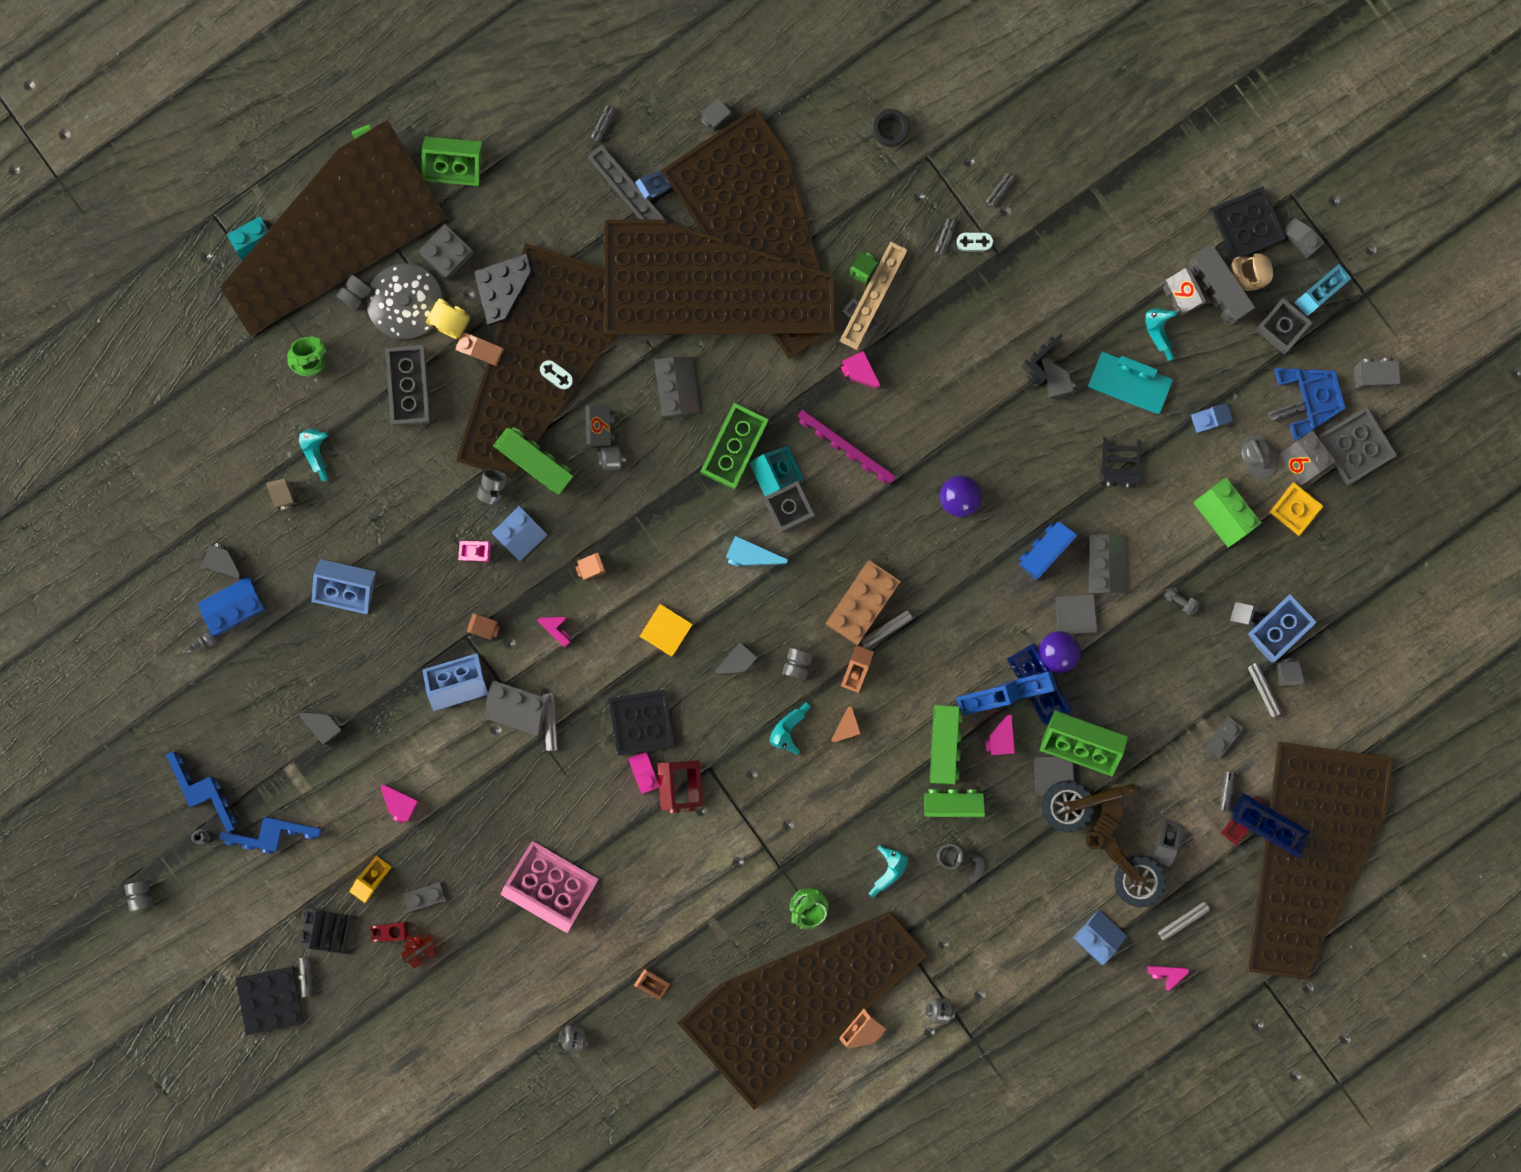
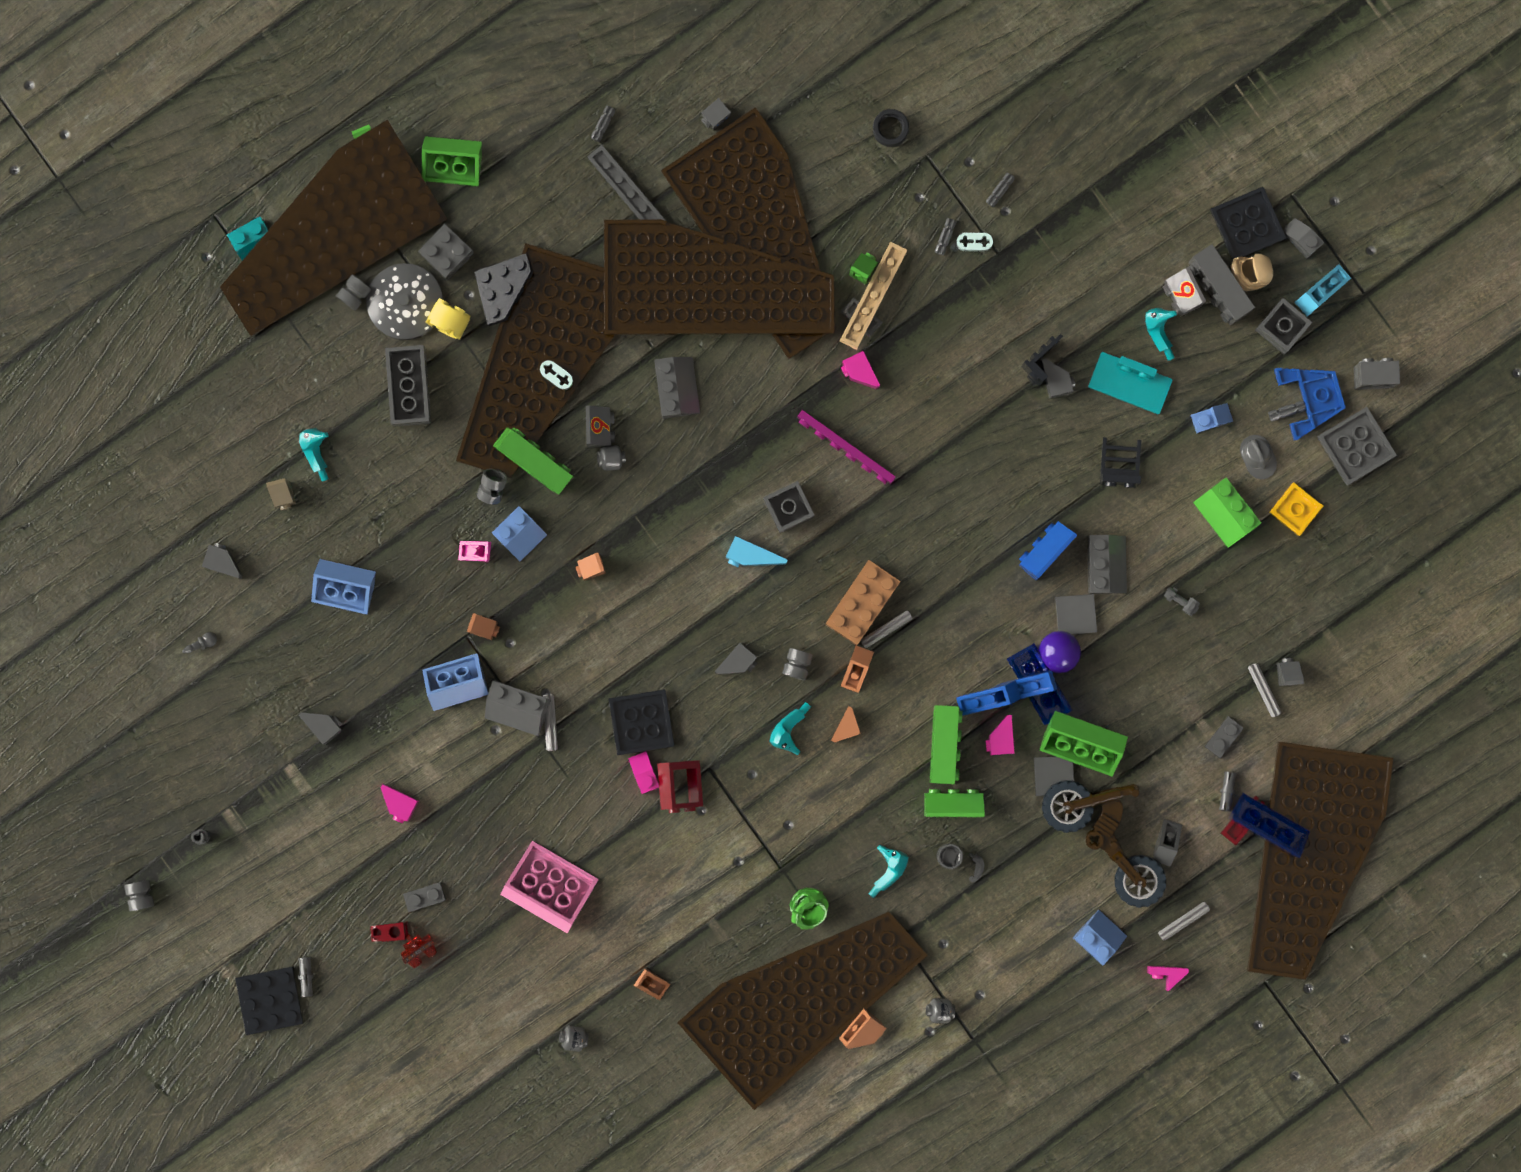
blue bracket [166,751,237,833] -> none
blue slope [198,576,267,637] -> none
blue bracket [219,817,323,854] -> none
bright green helmet [287,336,326,377] -> none
black plate [299,907,358,955] -> none
yellow slope [350,856,391,903] -> none
nougat slope [455,332,504,366] -> none
dark pink slope [537,617,571,648] -> none
medium blue slope [635,171,671,201] -> none
yellow tile [640,604,693,657] -> none
bright green brick [700,403,769,490] -> none
teal slope [749,445,804,496] -> none
dark purple piece [940,475,982,517] -> none
slope [1230,602,1269,628] -> none
medium blue slope [1248,594,1316,663] -> none
flat silver slope [1278,430,1335,485] -> none

